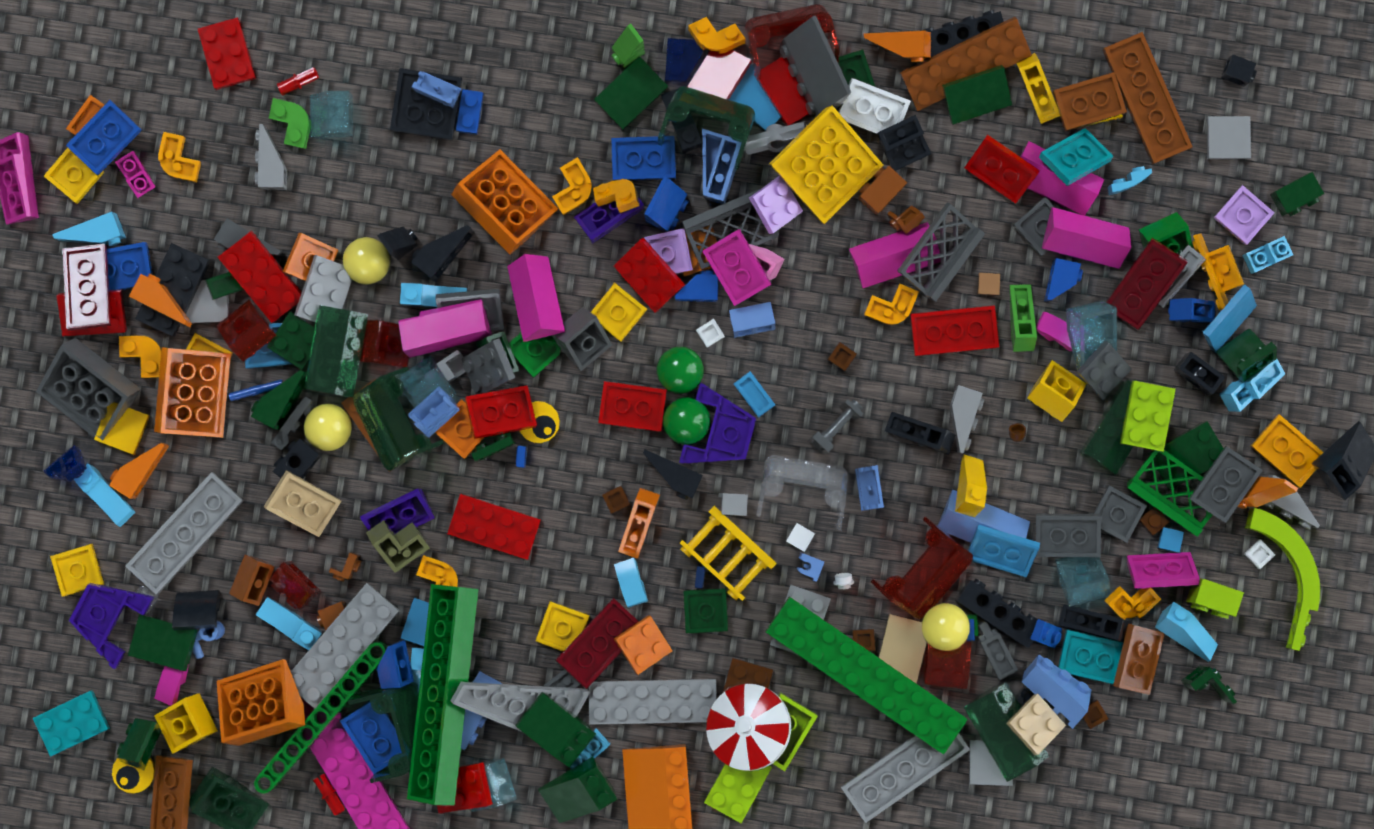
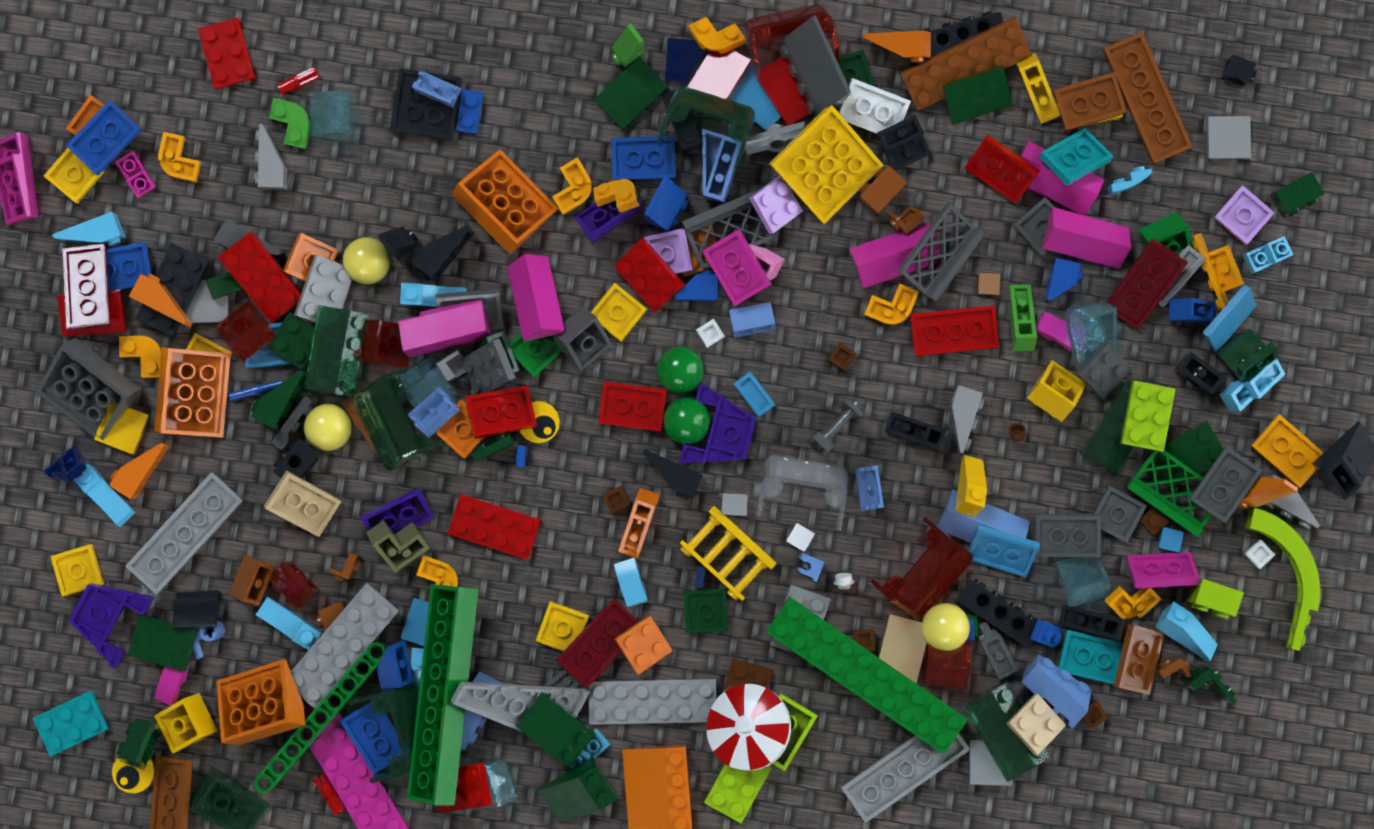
none -> dark orange bracket [1156,657,1192,679]

